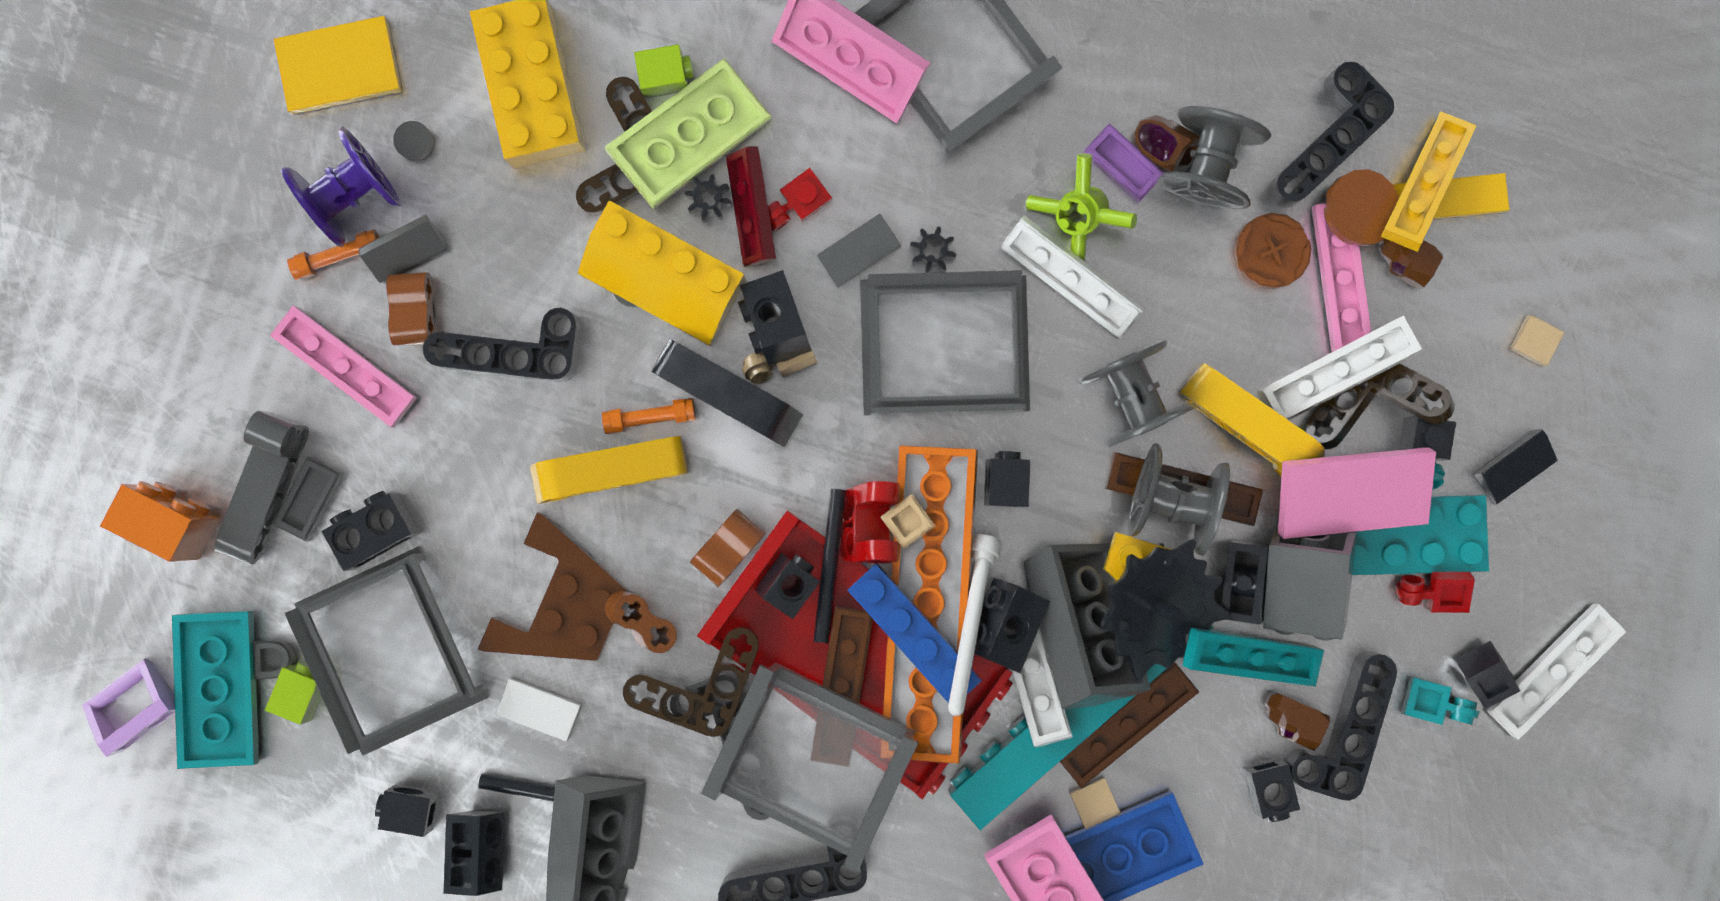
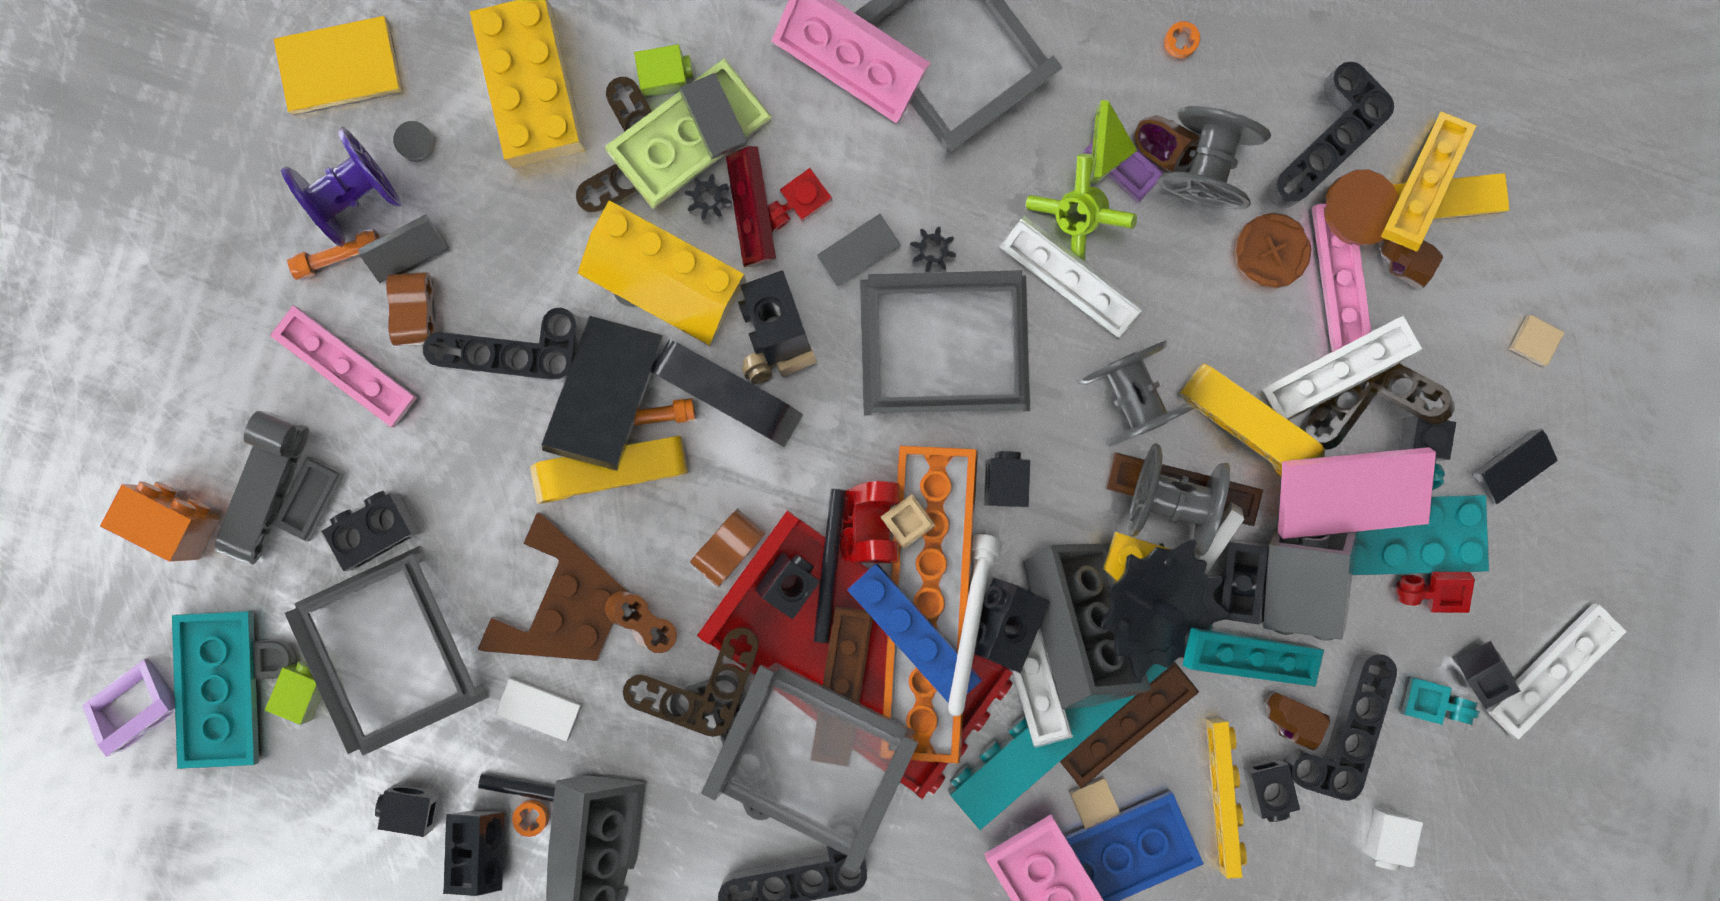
none -> orange bush [512,799,550,837]
none -> black tile [541,316,663,471]
none -> dark grey tile [680,73,747,160]
none -> lime slope [1091,100,1138,184]
none -> orange bush [1164,21,1200,58]
none -> white tile [1194,502,1244,574]
none -> yellow plate [1206,717,1247,879]
none -> white brick [1364,808,1423,871]

